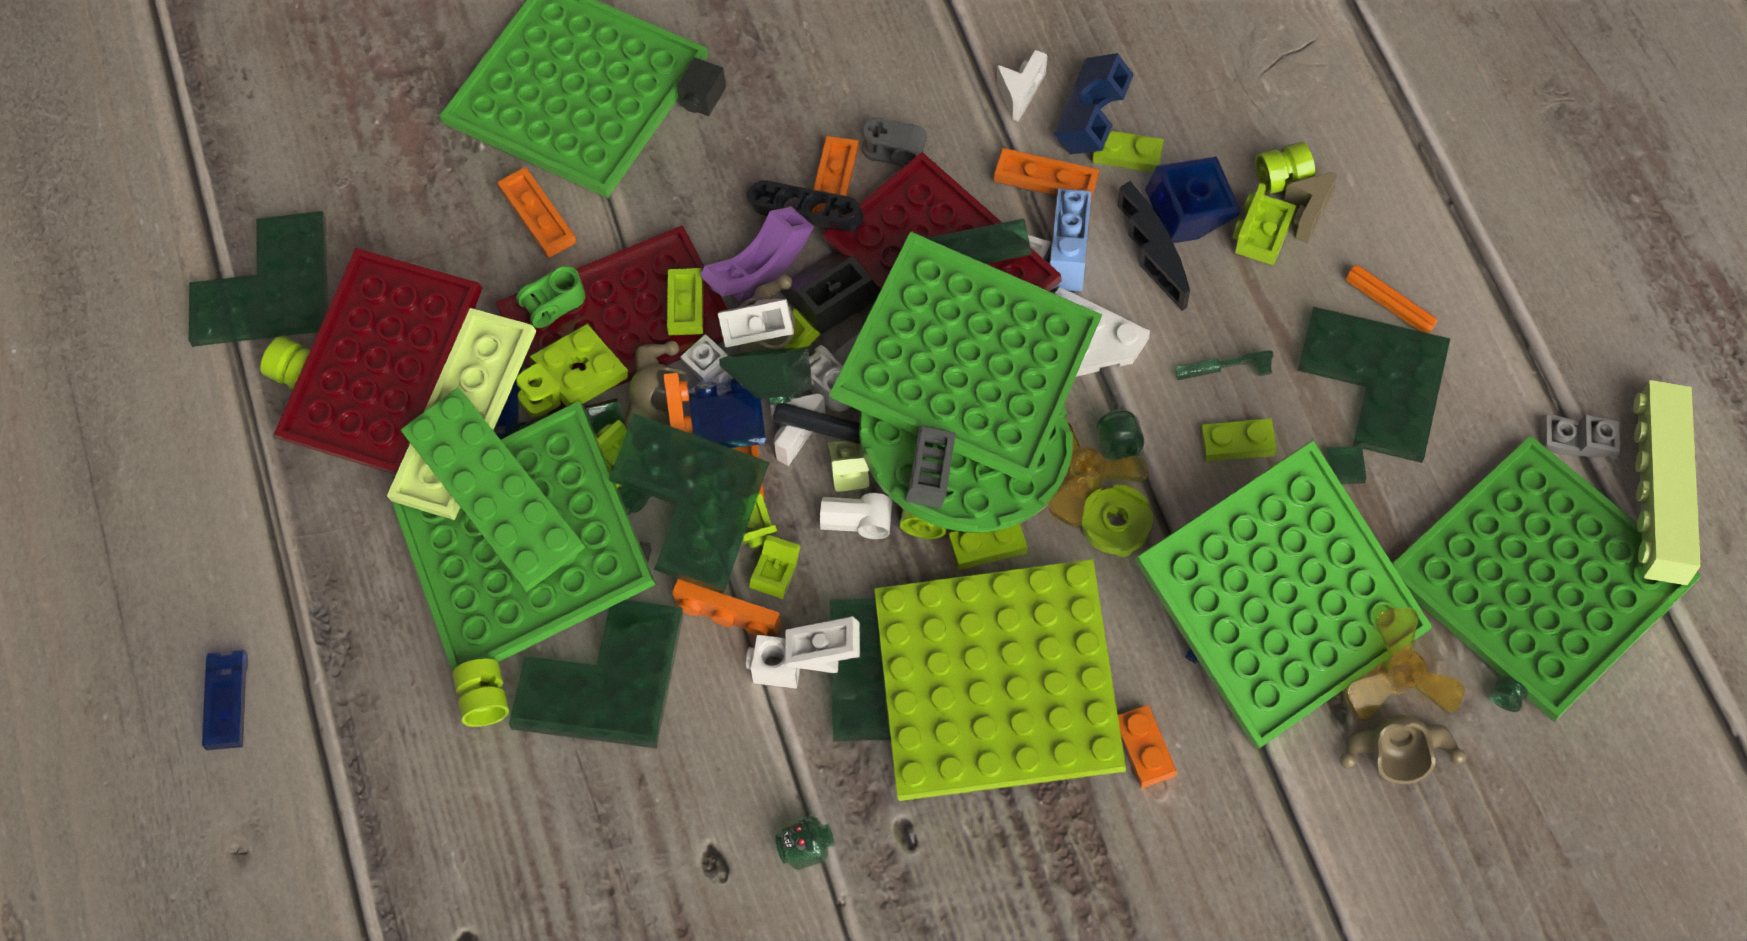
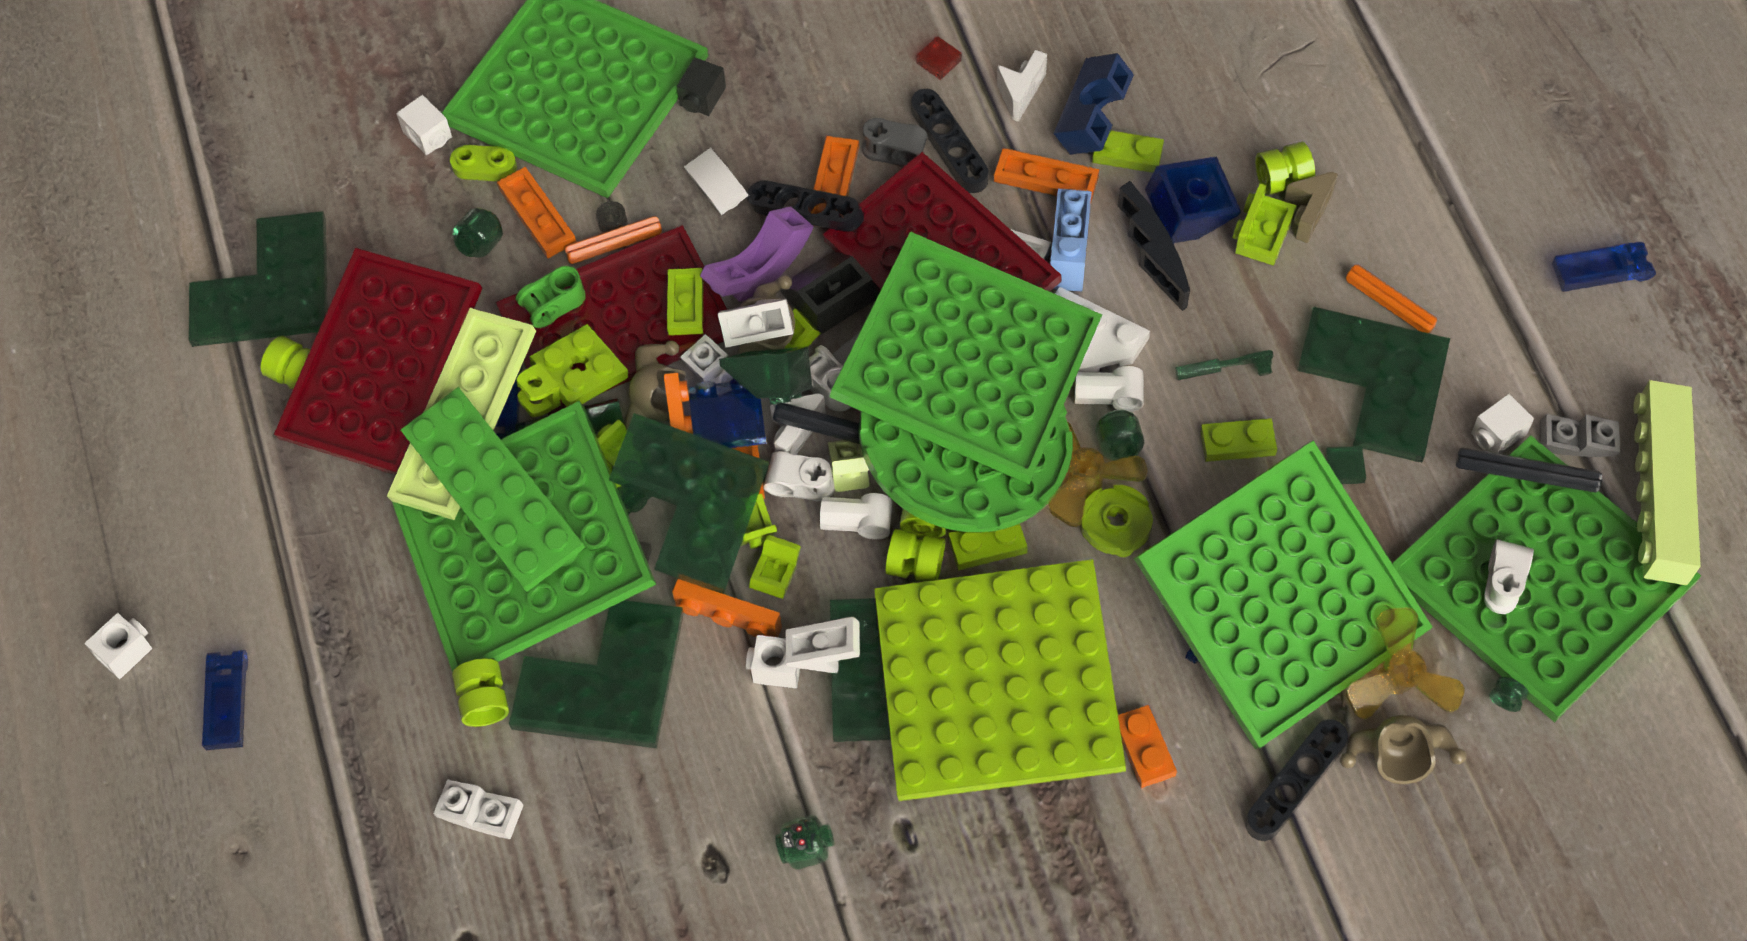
dark grey slope [906,425,956,508] -> none
clear green plate [927,219,1031,264] -> none
none -> white brick [84,613,152,679]
none -> white brick [396,95,452,156]
none -> white slope [433,780,524,839]
none -> lime plate [450,145,517,182]
none -> clear green head [452,208,503,258]
none -> orange axle [564,216,662,264]
none -> clear smoke bush [596,201,628,233]
none -> white slope [684,148,749,215]
none -> white piece [764,451,835,501]
none -> lime wheel [885,529,946,582]
none -> black beam [911,89,989,193]
none -> clear red plate [916,36,962,80]
none -> white piece [1075,366,1144,412]
none -> black beam [1246,719,1348,841]
none -> black axle [1456,447,1602,492]
none -> white brick [1471,394,1534,454]
none -> white piece [1484,539,1534,614]
none -> clear blue plate [1552,242,1656,292]

